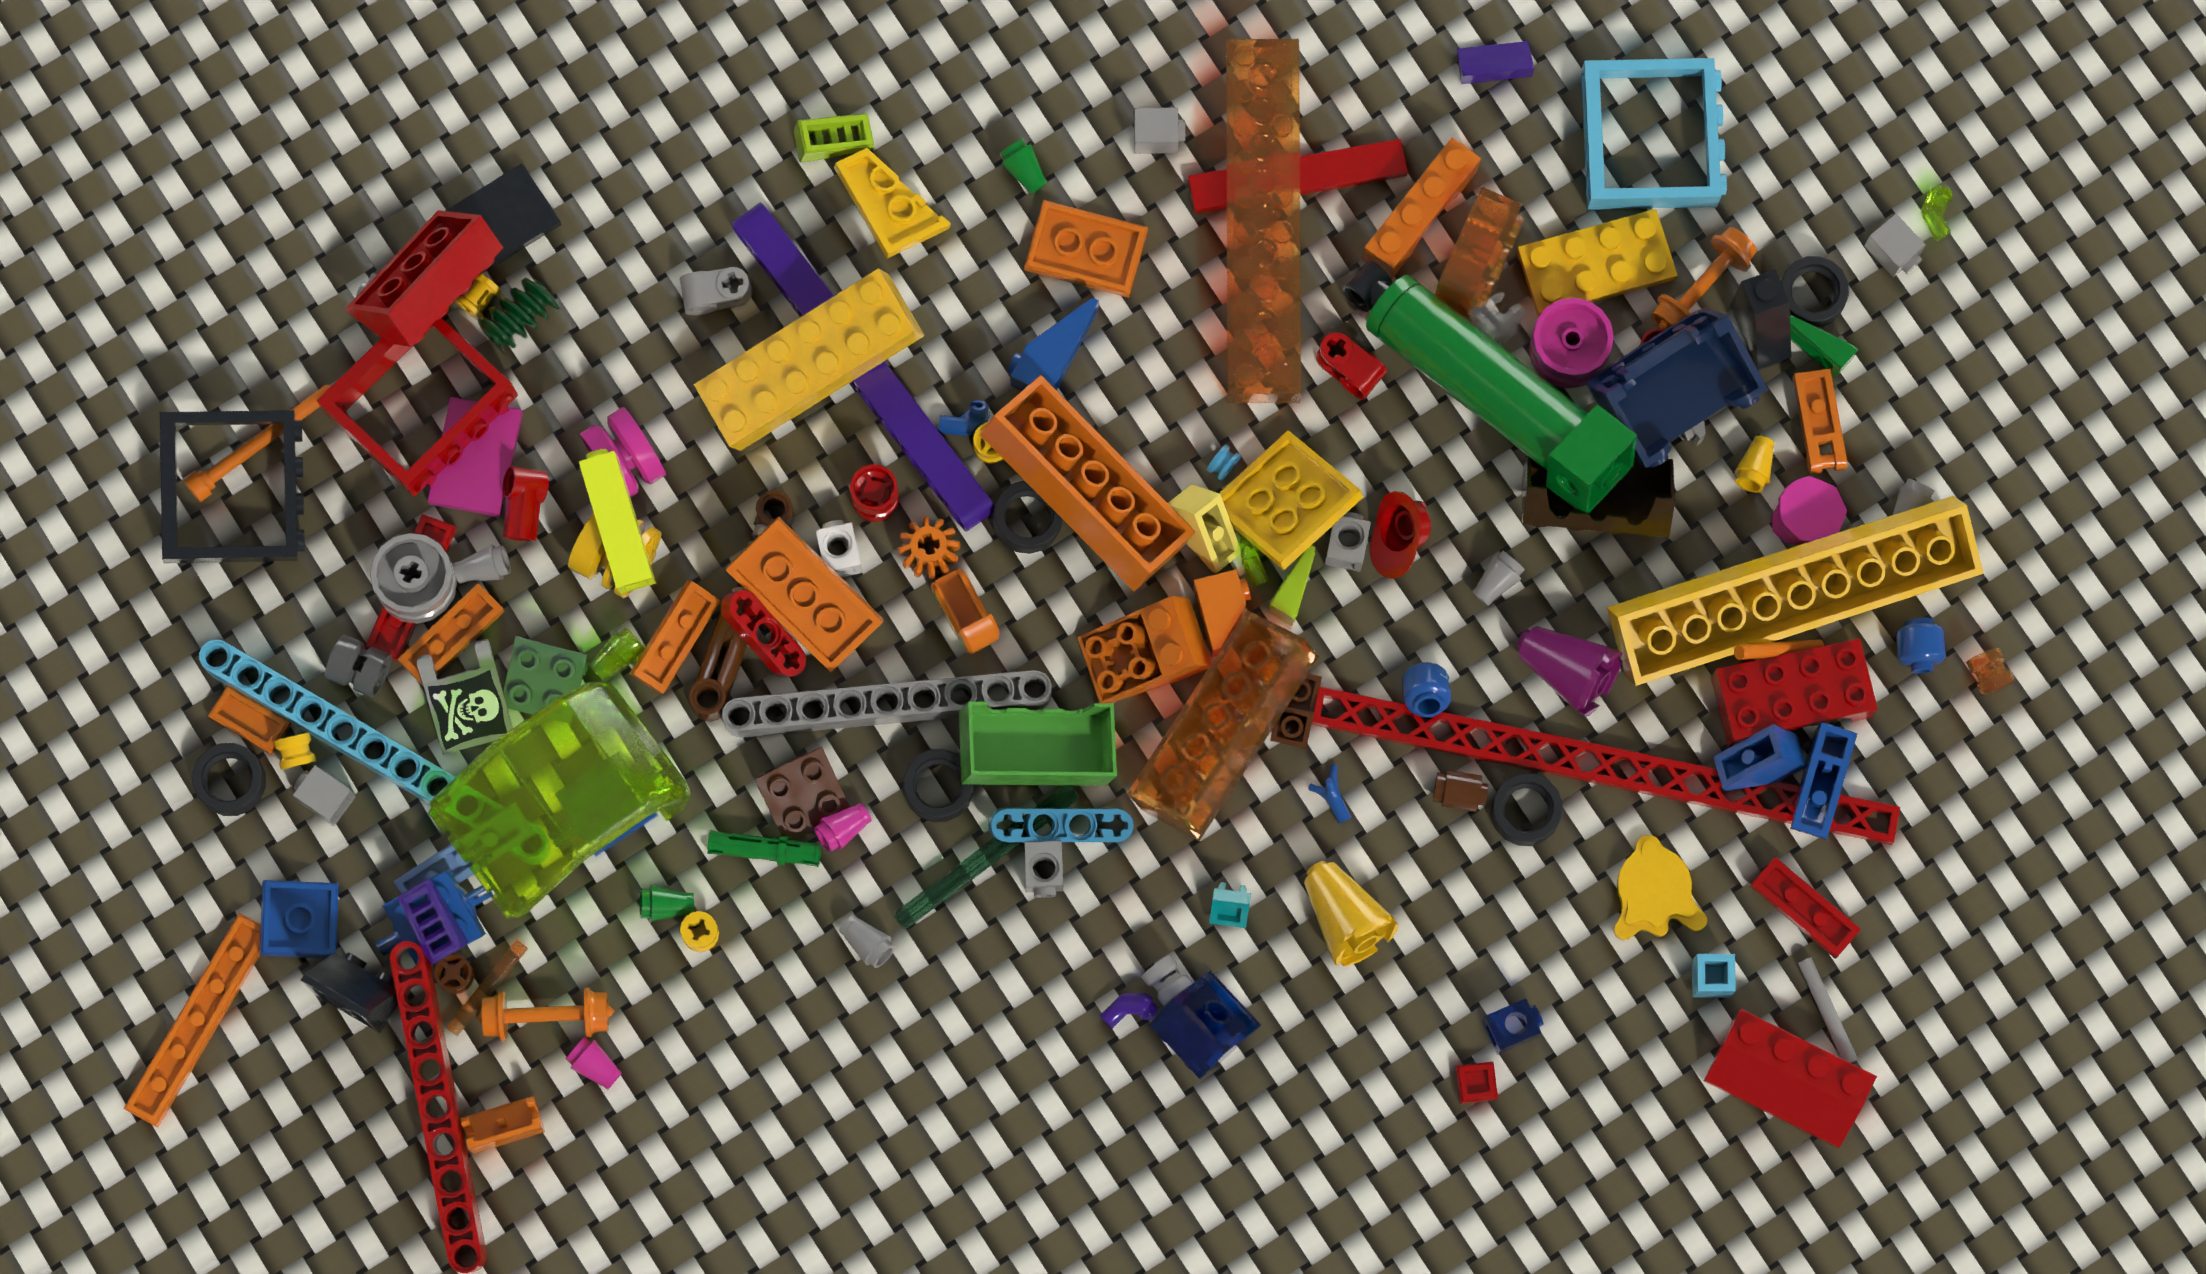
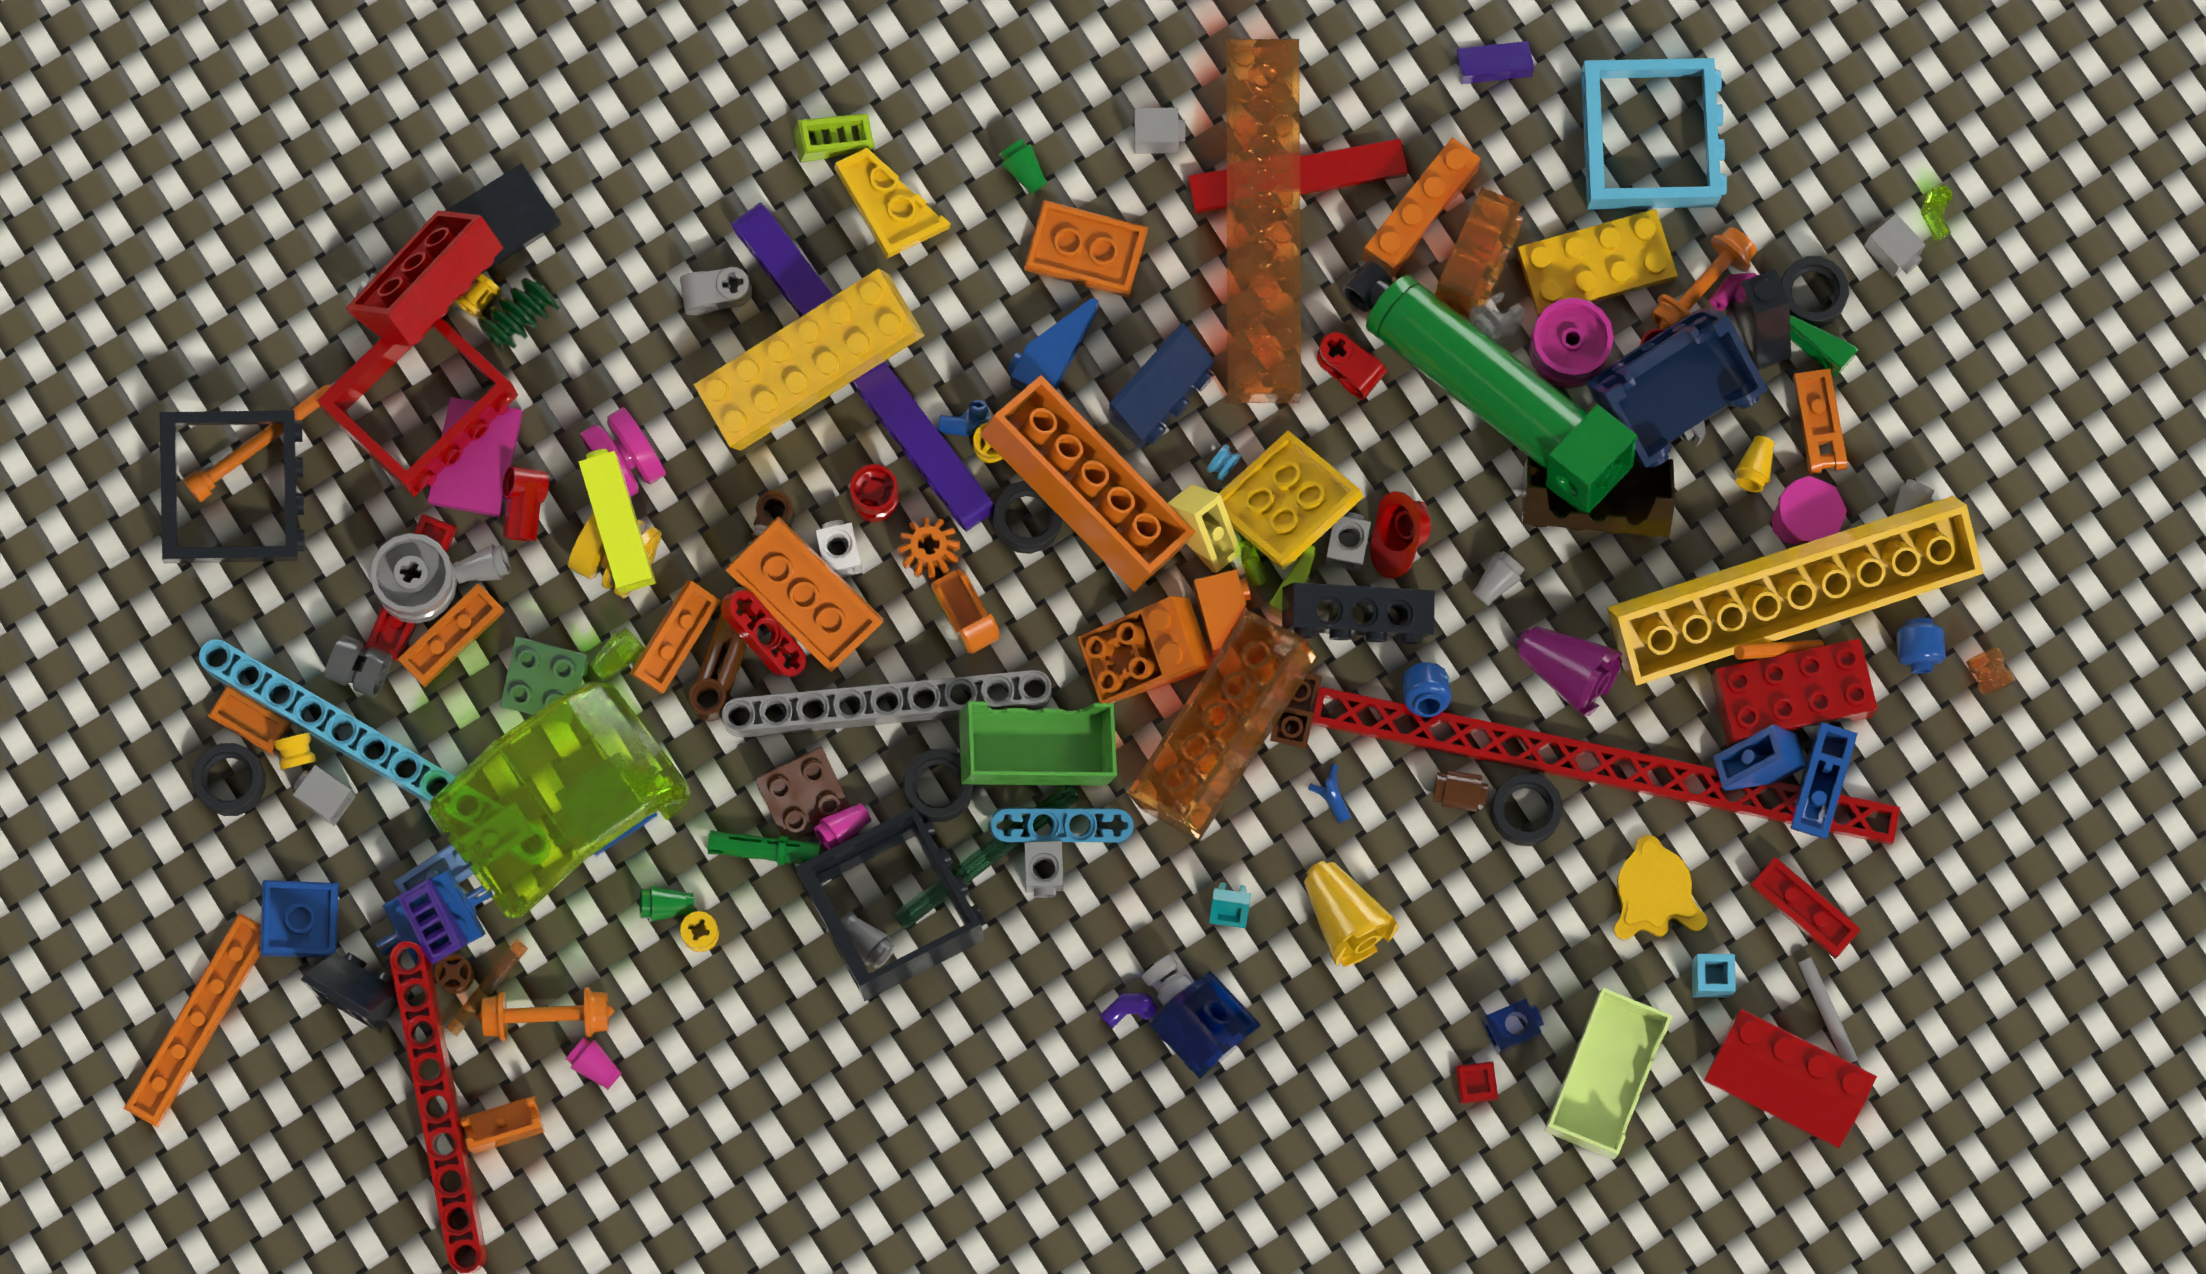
flag [417,639,515,755] -> none
none -> black window [795,807,987,1001]
none -> dark blue slope [1108,323,1214,450]
none -> black brick [1282,582,1435,644]
none -> yellowish green piece [1544,988,1673,1160]
none -> dark pink arm [1709,273,1757,311]

